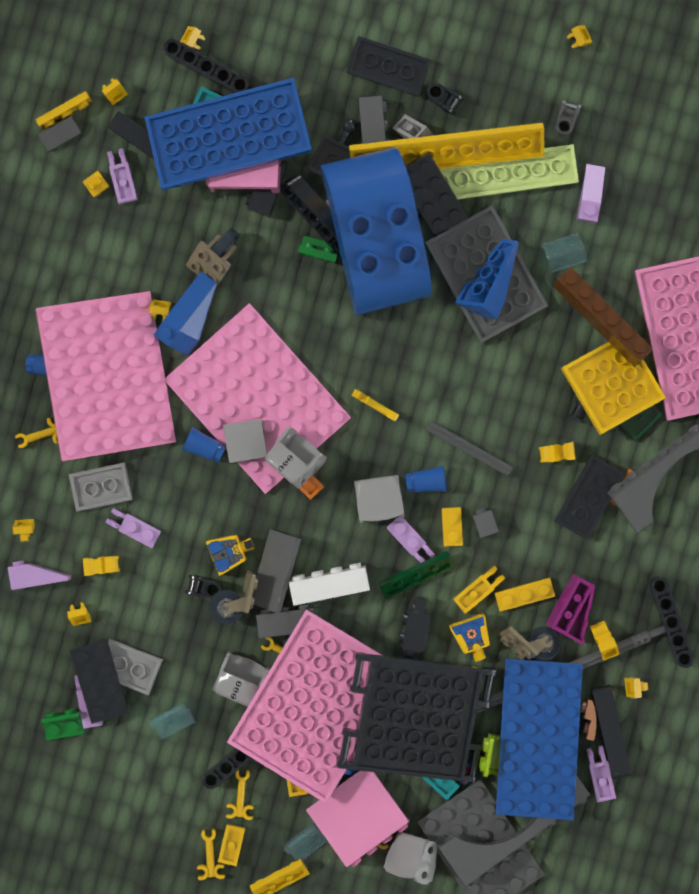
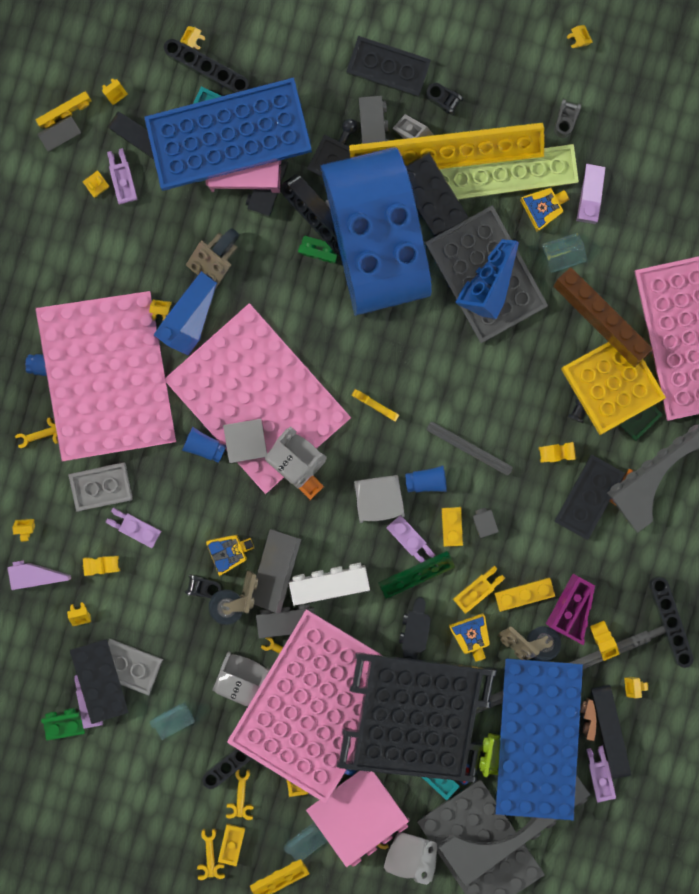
none -> torso [520,188,569,232]

